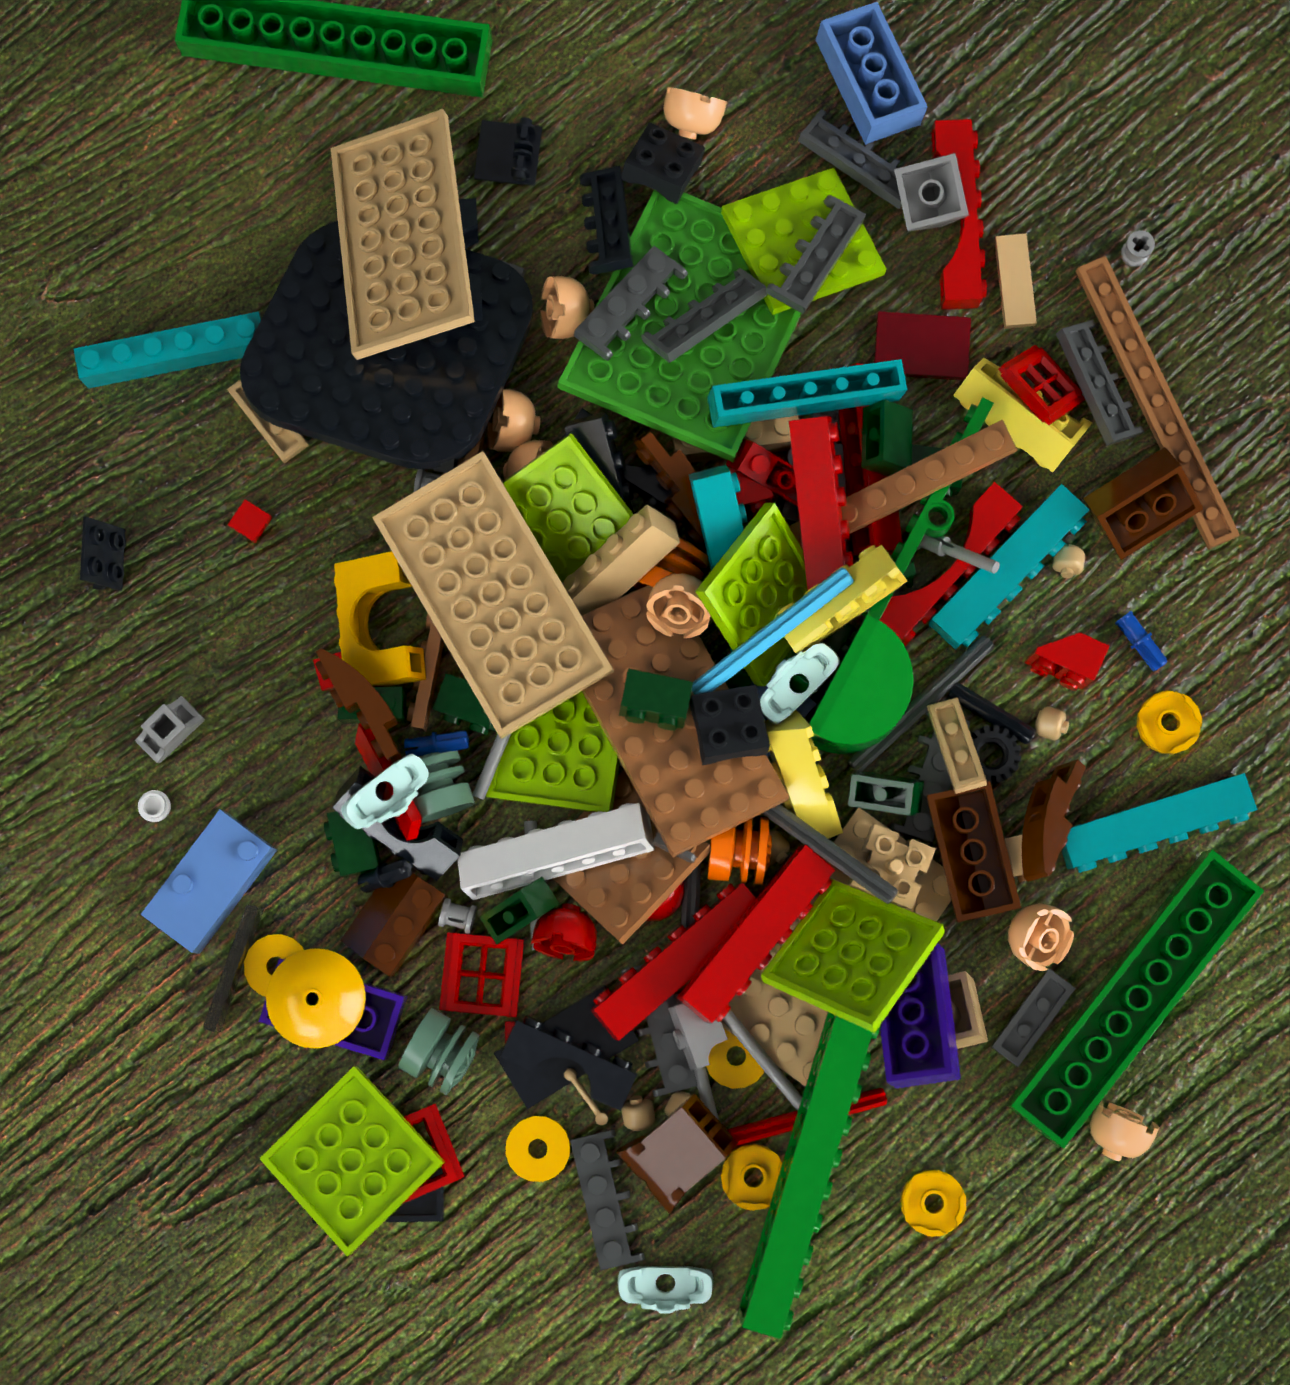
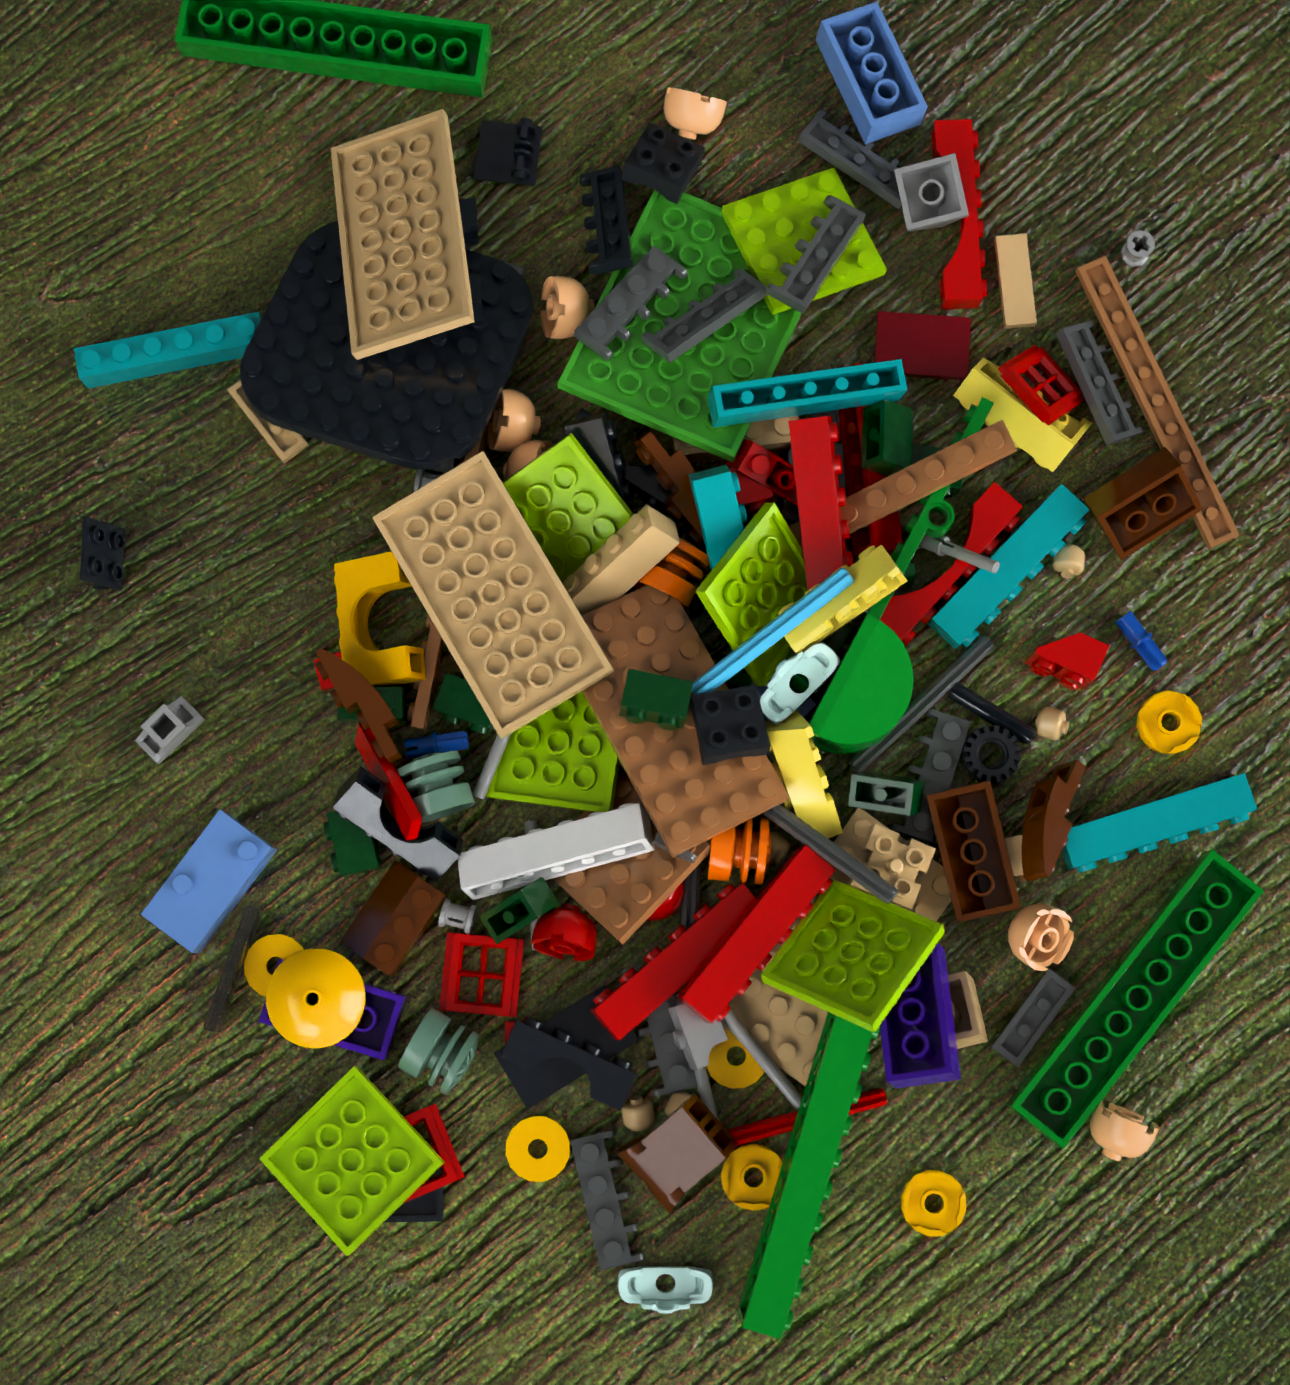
white plate [138,790,171,822] -> none
red tile [228,499,273,543] -> none
light aqua piece [341,754,429,829] -> none
black axle [358,859,413,893] -> none
tan hinge [564,1068,608,1125] -> none
light nougat cylinder [646,573,710,638] -> none
tan tile [927,697,987,794] -> none

